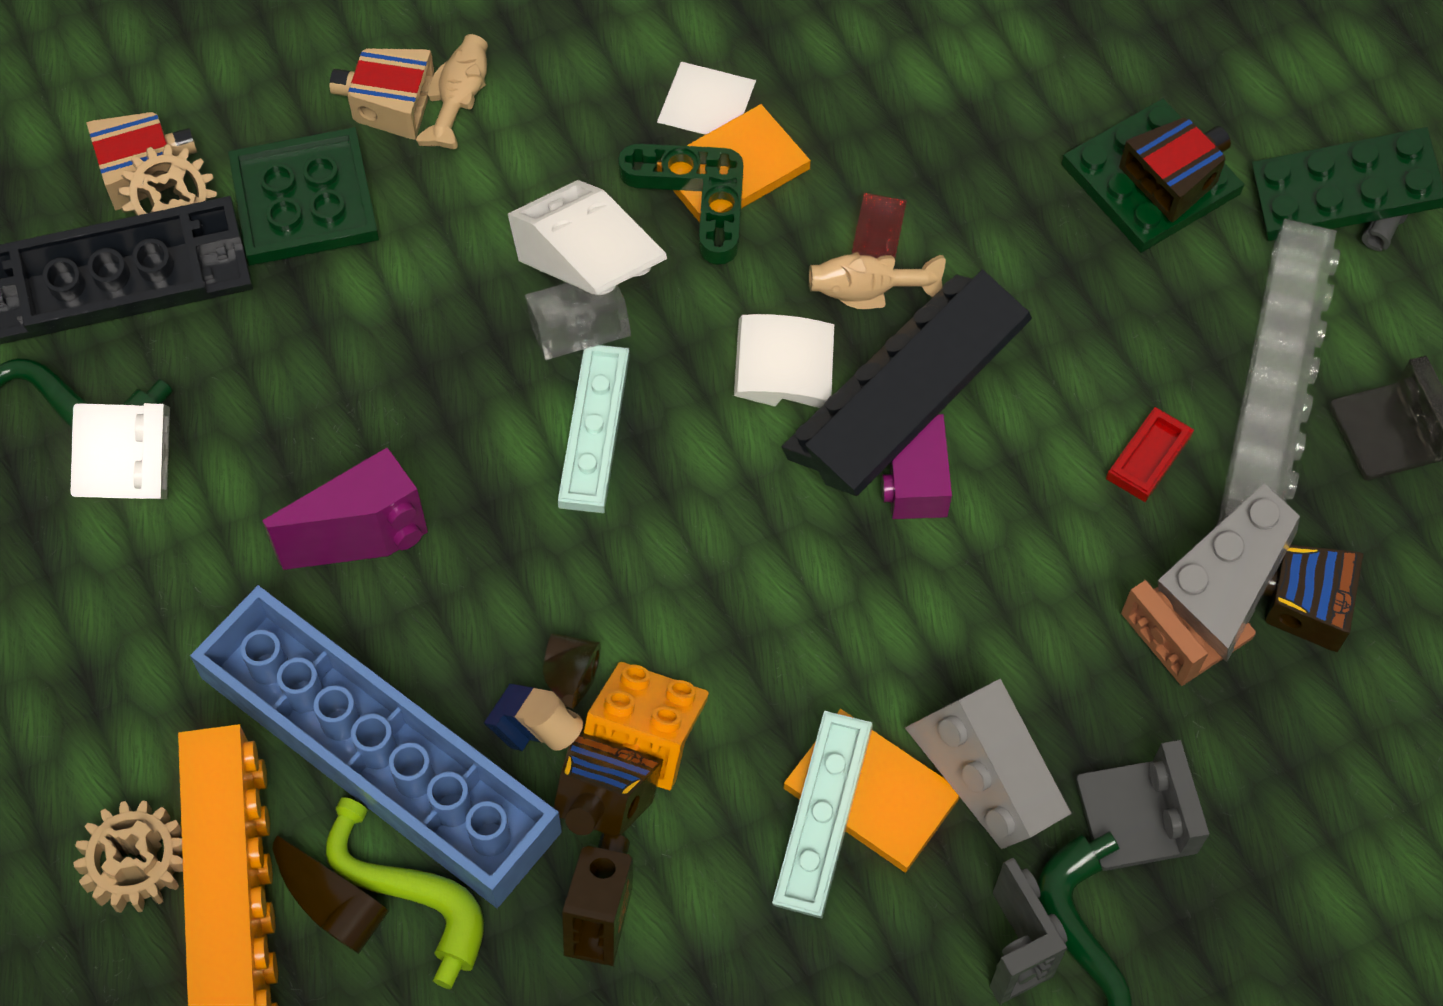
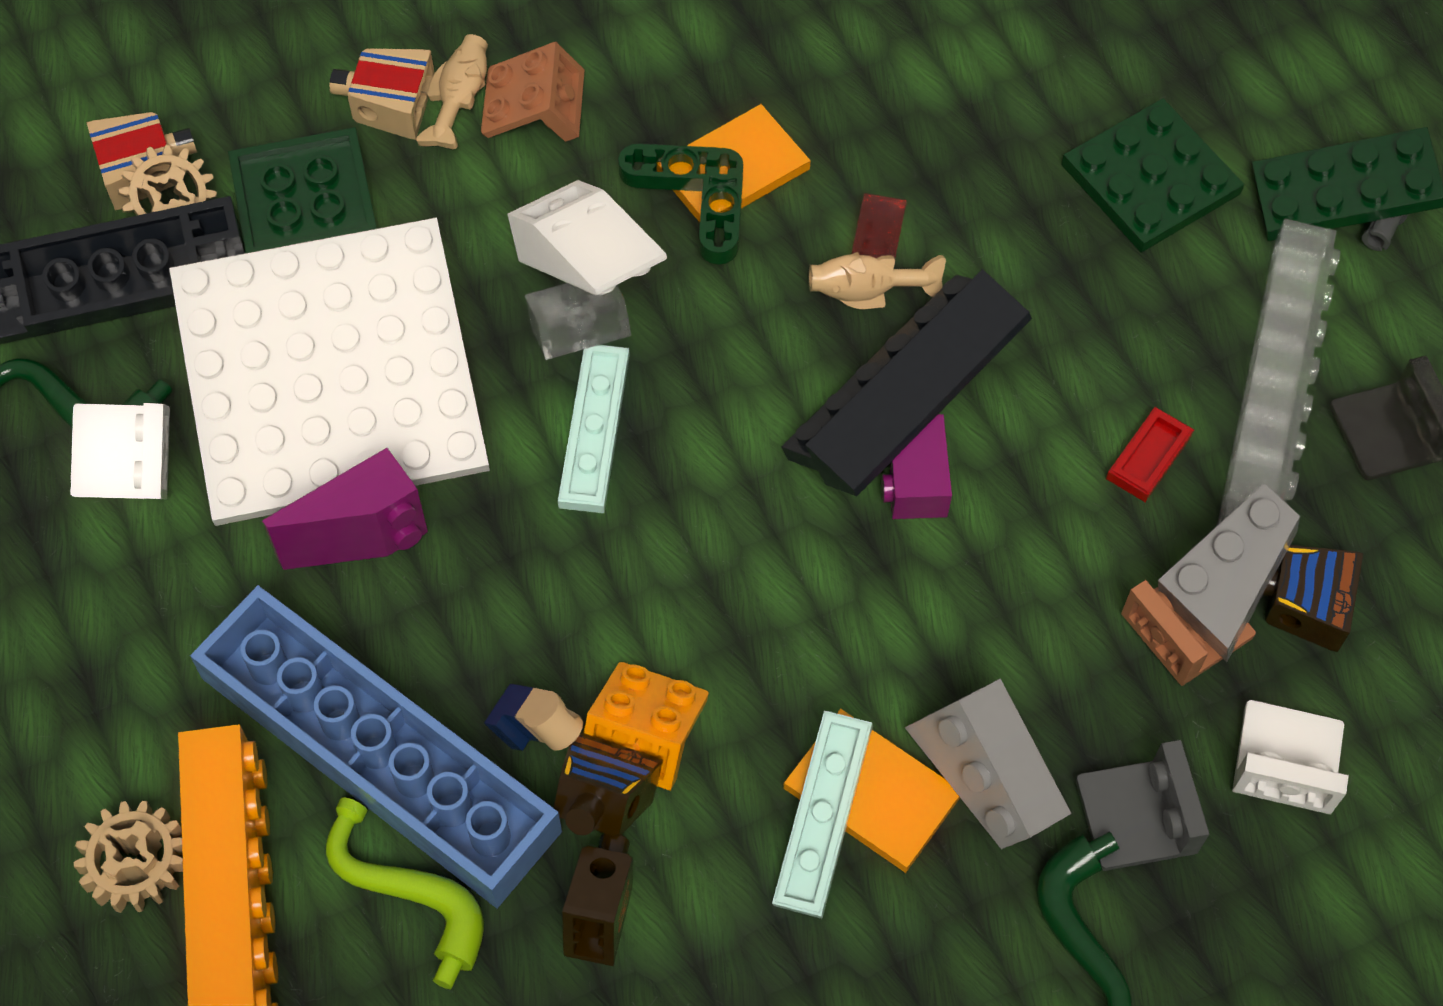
dark brown piece [272,836,389,954] -> none
dark brown piece [543,633,601,708] -> none
white sticker [657,62,756,135] -> none
white slope [734,314,834,408] -> none
dark grey bracket [989,858,1067,1005] -> none
dark brown torso [1119,118,1231,223] -> none
none -> white plate [169,218,490,526]
none -> nougat bracket [481,41,585,142]
none -> white bracket [1232,700,1349,815]

